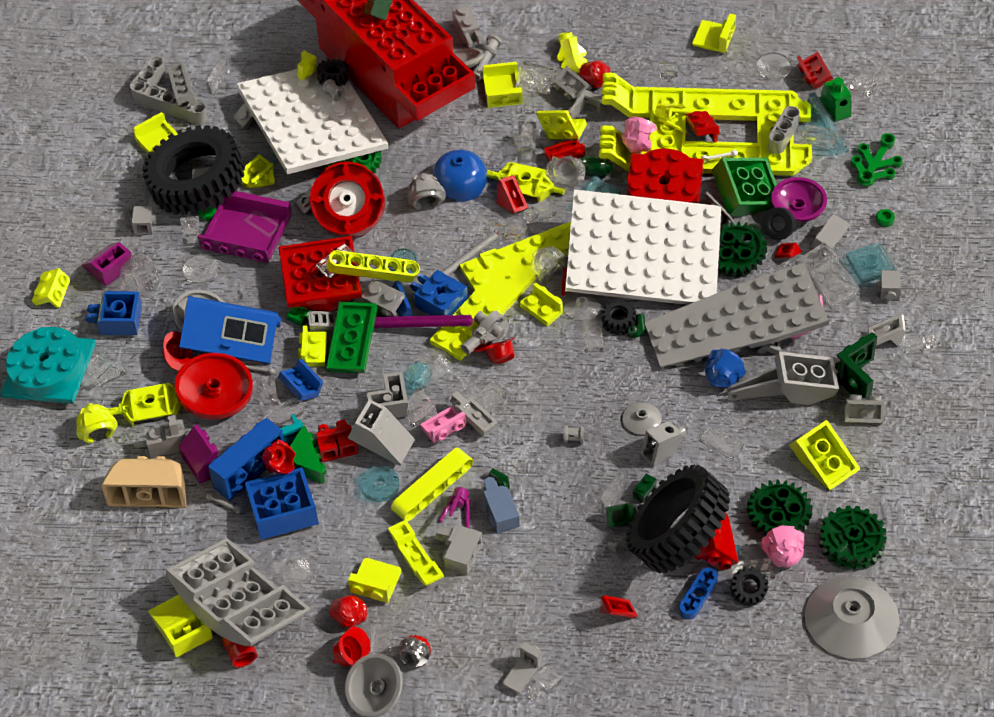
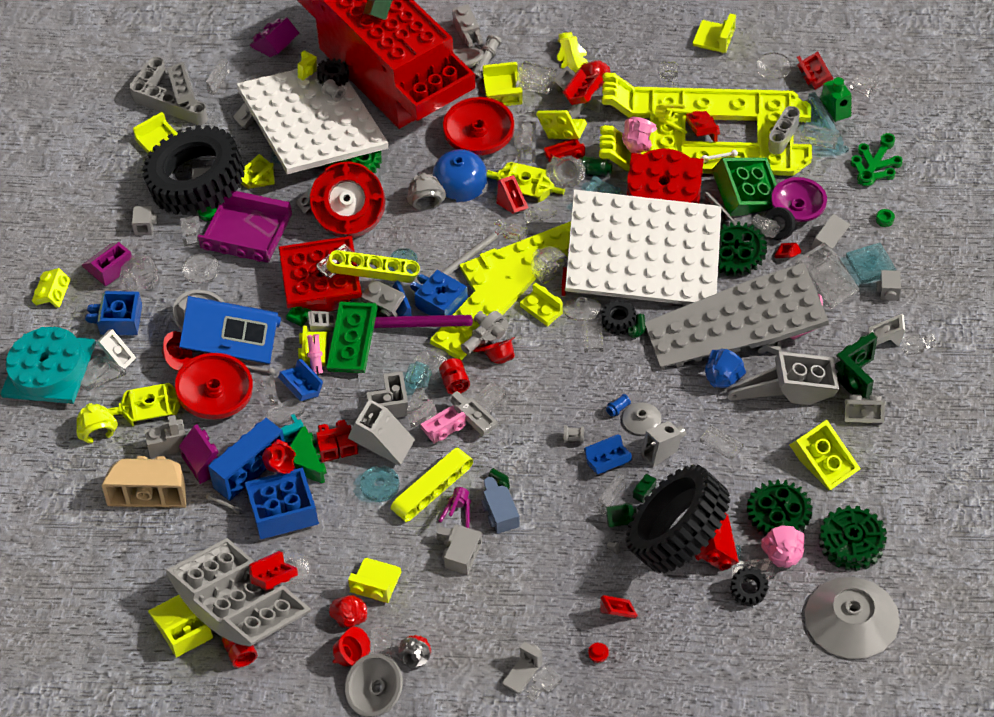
neon yellow slope [388,520,444,586] -> none
blue beam [679,568,718,620] -> none
none -> white slope [97,329,136,370]
none -> red bracket [249,551,298,590]
none -> magenta slope [250,17,299,57]
none -> bright pink pin [307,334,323,374]
none -> red wheel [439,358,470,395]
none -> red dish [443,97,515,155]
none -> red bracket [563,69,603,105]
none -> blue bracket [584,434,633,475]
none -> red plate [588,642,609,663]
none -> blue pin [606,394,631,417]
none -> clear cone [752,214,780,238]

